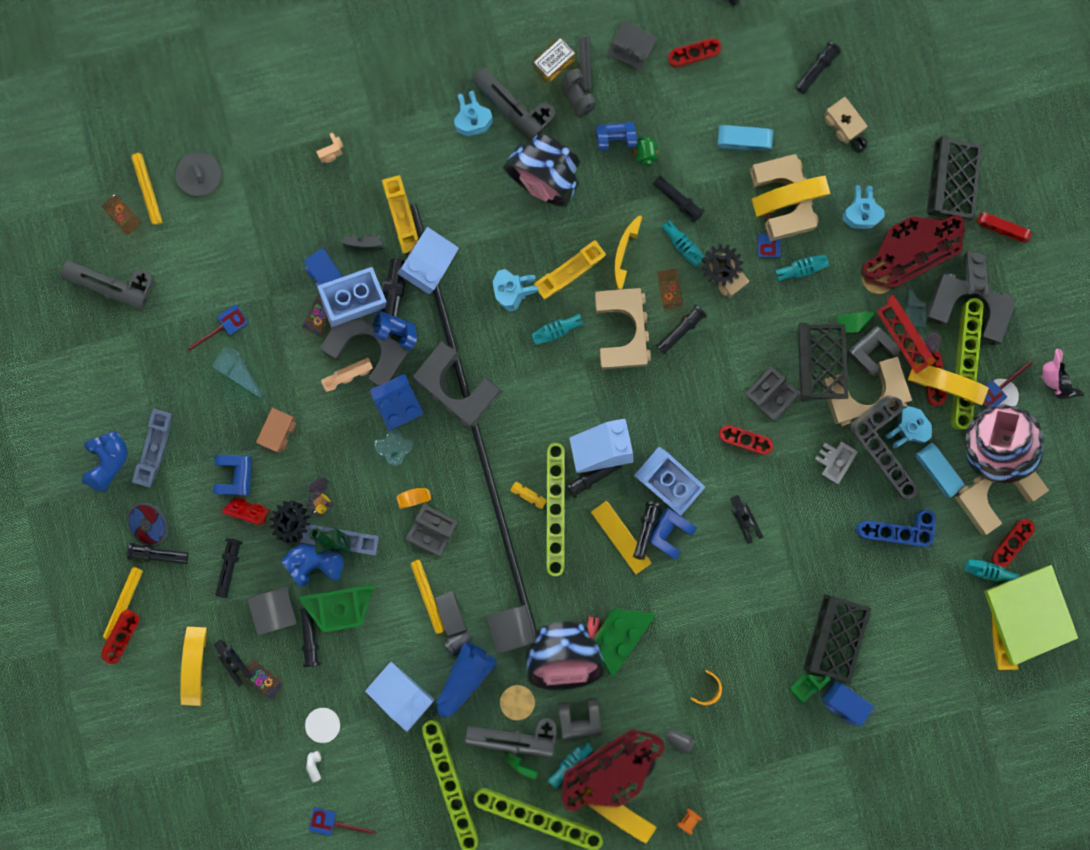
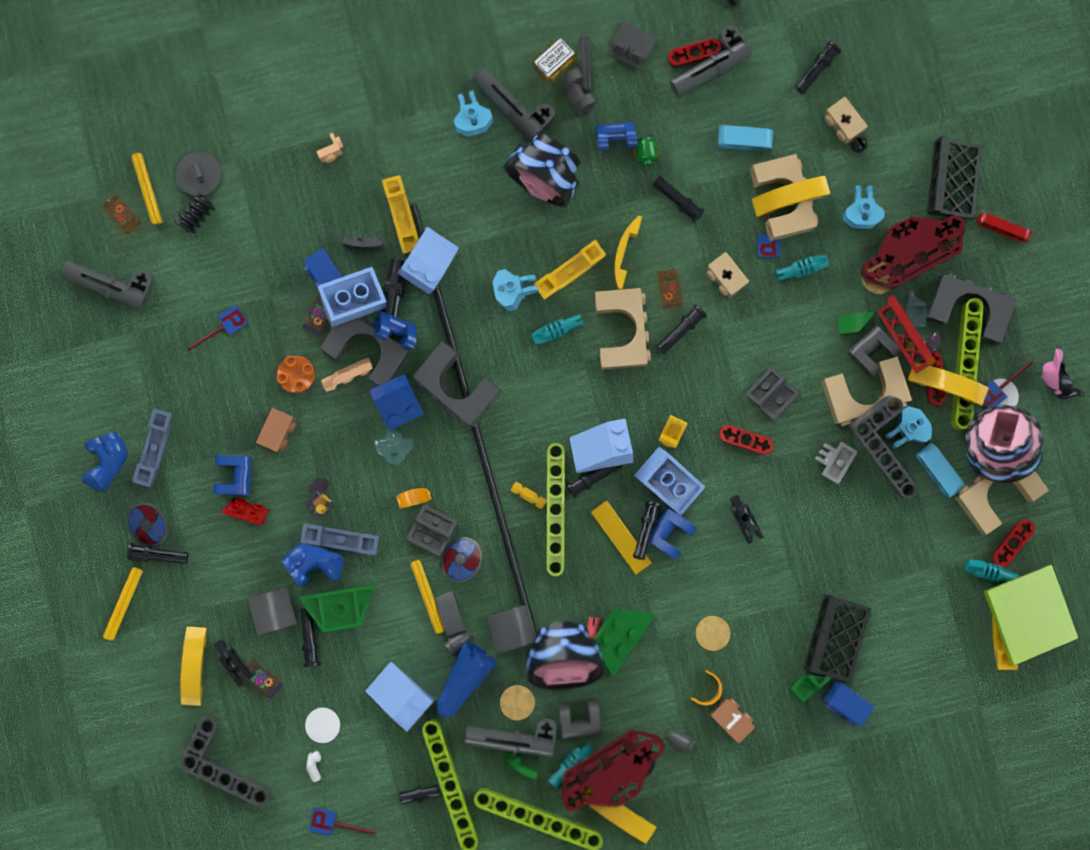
red beam [101,610,139,664] -> none
clear light blue slope [212,347,265,399] -> none
black pin [215,538,243,598] -> none
black gear [270,500,310,543] -> none
dark green bracket [309,528,350,554] -> none
teal hinge [661,220,705,267] -> none
orange bush [677,808,702,835] -> none
black gear [701,244,743,287] -> none
pearl dark grey fence [798,322,849,401] -> none
blue beam [855,510,936,546] -> none
dark grey hinge [964,251,989,297] -> none
none -> black piece [174,192,216,234]
none -> dark grey beam [180,716,272,806]
none -> orange dish [277,356,315,393]
none -> black pin [399,784,440,805]
none -> shield [442,537,483,583]
none -> yellow bracket [659,415,687,448]
none -> dark grey piece [669,25,752,97]
none -> pearl gold sticker [696,616,730,651]
none -> nougat brick [709,697,755,744]

